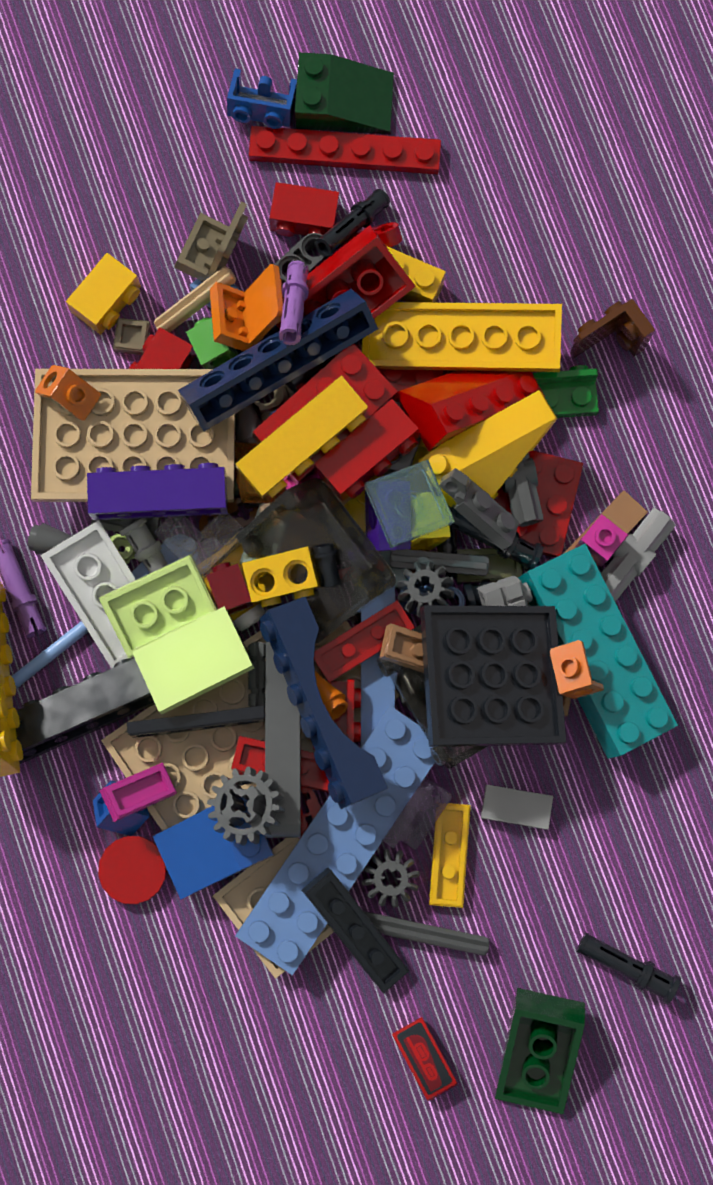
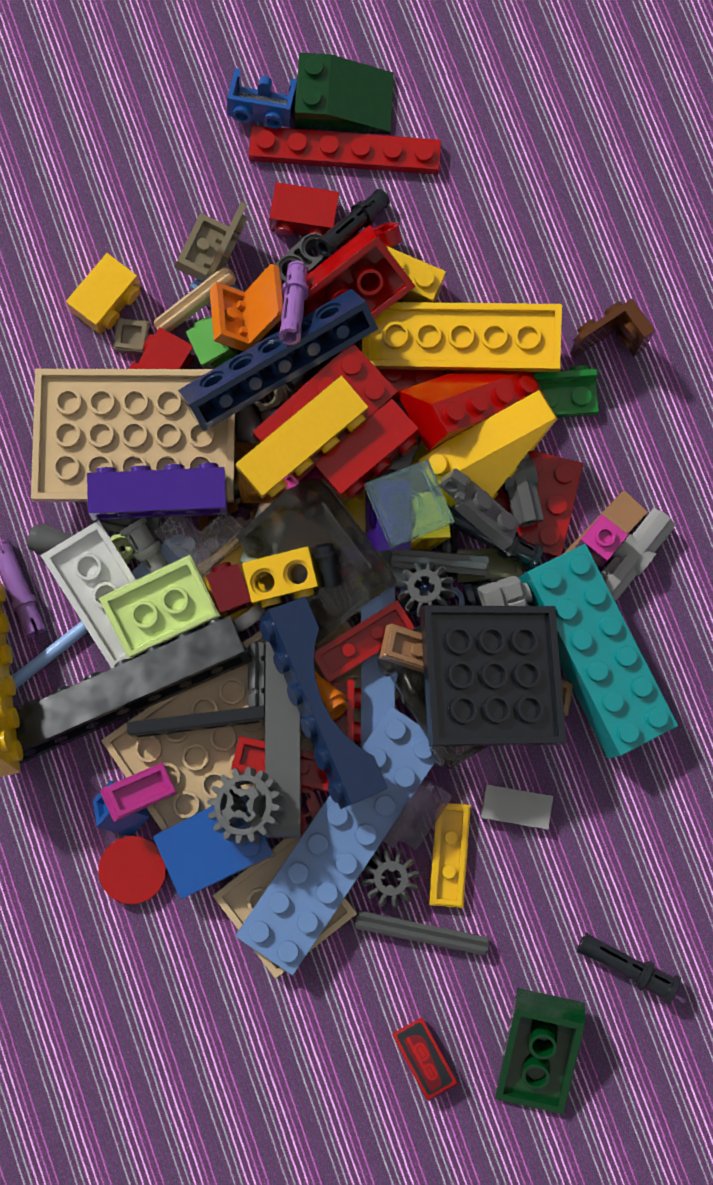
orange bracket [35,365,101,421] -> none
yellowish green tile [132,606,254,714] -> none
black tile [301,868,409,994] -> none
orange bracket [550,640,604,699] -> none

